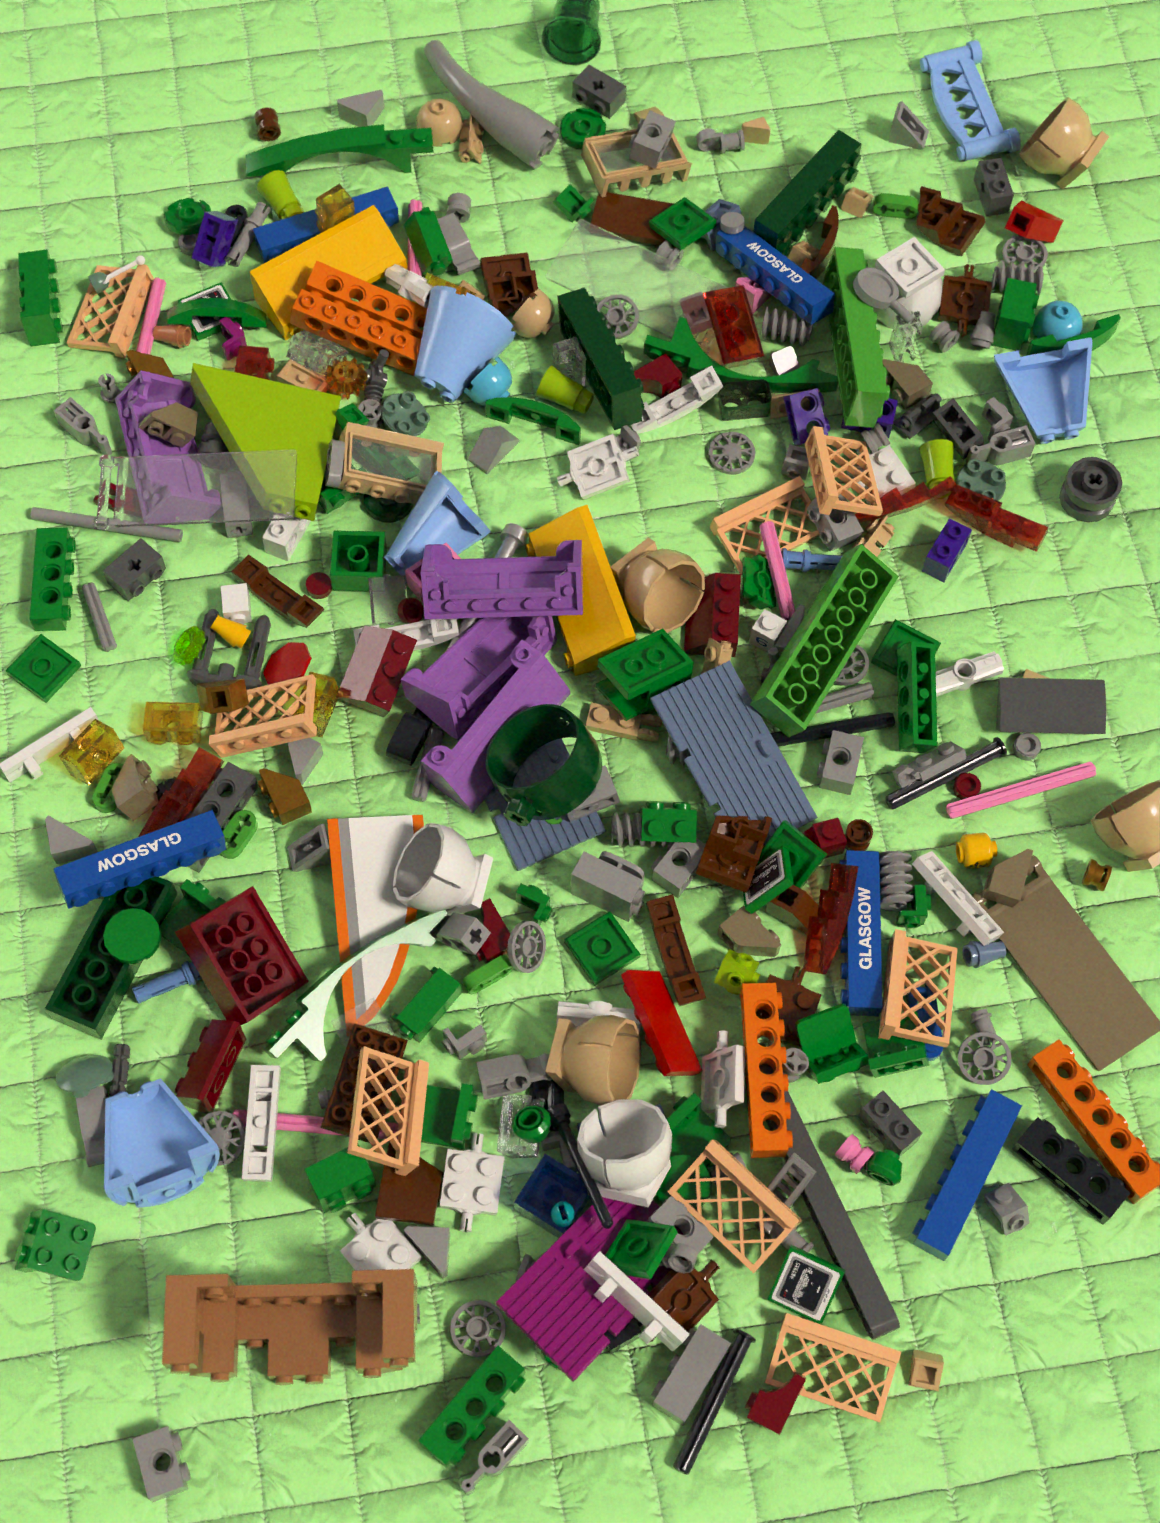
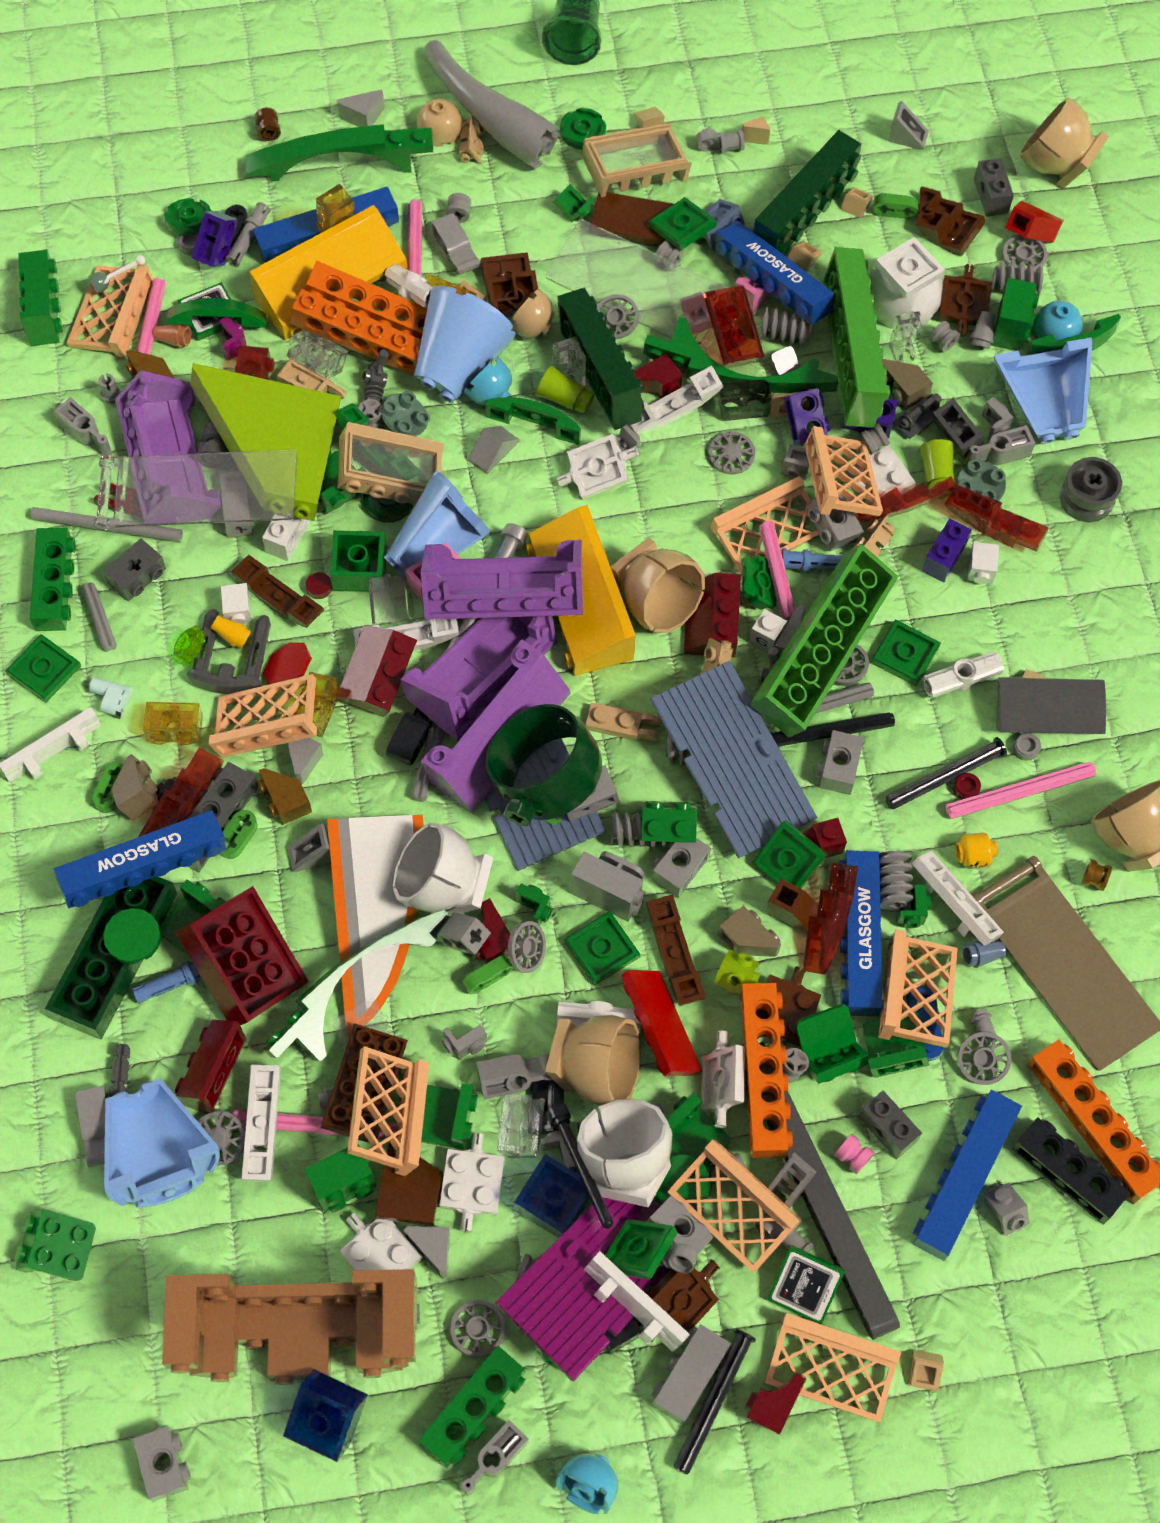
light grey slope [45,815,98,864] -> none
sand green dish [56,1055,114,1098] -> none
clear yellow brick [59,719,124,785] -> none
dark tan slope [138,402,198,448] -> none
pearl gold slope [196,679,249,714] -> none
lime plant [257,170,304,220] -> none
light grey beam [324,439,345,488] -> none
clear orange gear [325,356,368,400] -> none
green brick [391,967,462,1043] -> none
dark red tile [398,598,424,624] -> none
green brick [404,207,453,276] -> none
green cone [512,1106,551,1144] -> none
teal hinge [551,1201,575,1227] -> none
dark grey brick [572,65,626,119] -> none
green torso [596,628,694,721] -> none
light grey brick [628,111,676,169] -> none
reddish brown slope [695,816,772,893] -> none
light grey tile [720,212,744,234] -> none
tile [743,846,794,914] -> none
reddish brown slope [801,205,839,279] -> none
reddish brown wheel [845,819,873,851] -> none
light grey piece [853,267,915,324] -> none
green cone [864,1149,902,1186] -> none
light grey hinge [892,741,967,788] -> none
green brick [897,641,938,753] -> none
light blue piece [920,40,1021,161] -> none
dark tan slope [982,849,1035,907] -> none
none -> light aqua piece [89,677,133,719]
none -> clear blue brick [283,1369,368,1462]
none -> medium azure cylinder [555,1454,618,1514]
none -> white brick [967,542,999,584]

